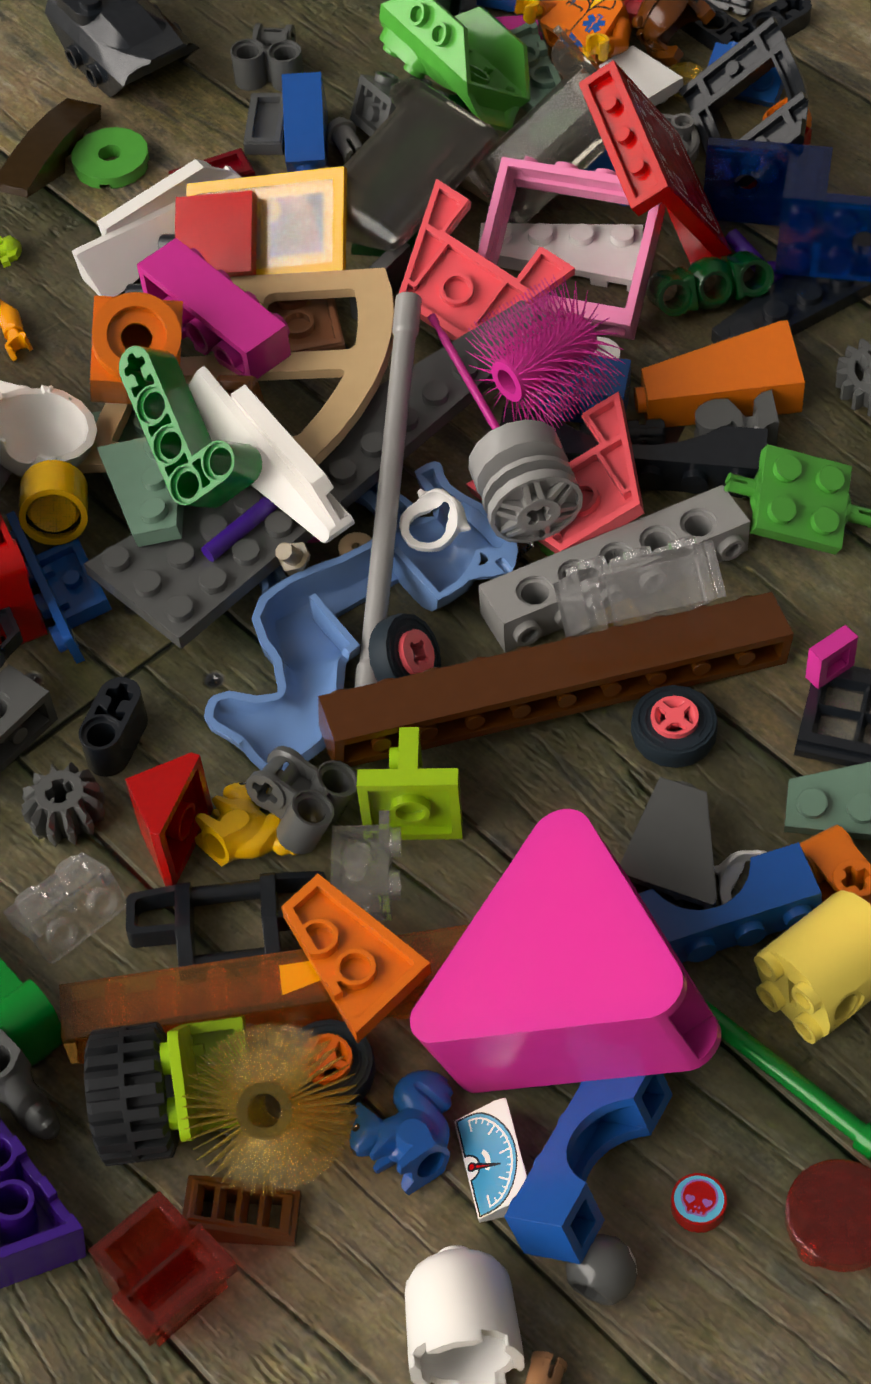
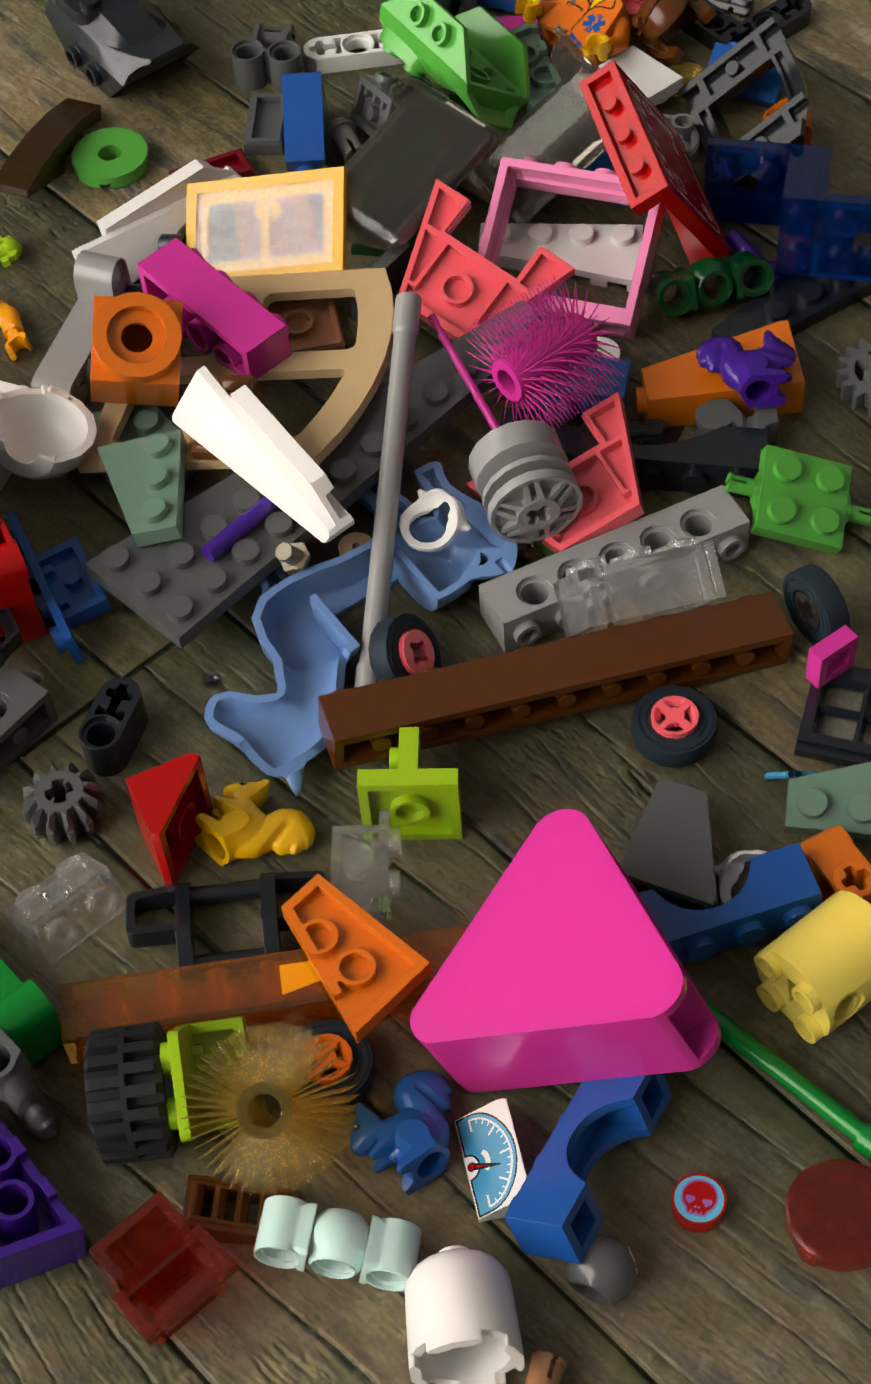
yellow piece [19,460,88,545] -> none
green beam [119,346,263,509] -> none
tile [175,190,257,277] -> none
dark grey piece [245,746,357,854] -> none
none -> light grey beam [30,250,131,403]
none -> light aqua piece [253,1195,422,1292]
none -> white beam [303,29,404,74]
none -> dark purple animal [696,330,796,408]
none -> dark azure piece [764,771,819,780]
none -> black bush [783,564,850,645]

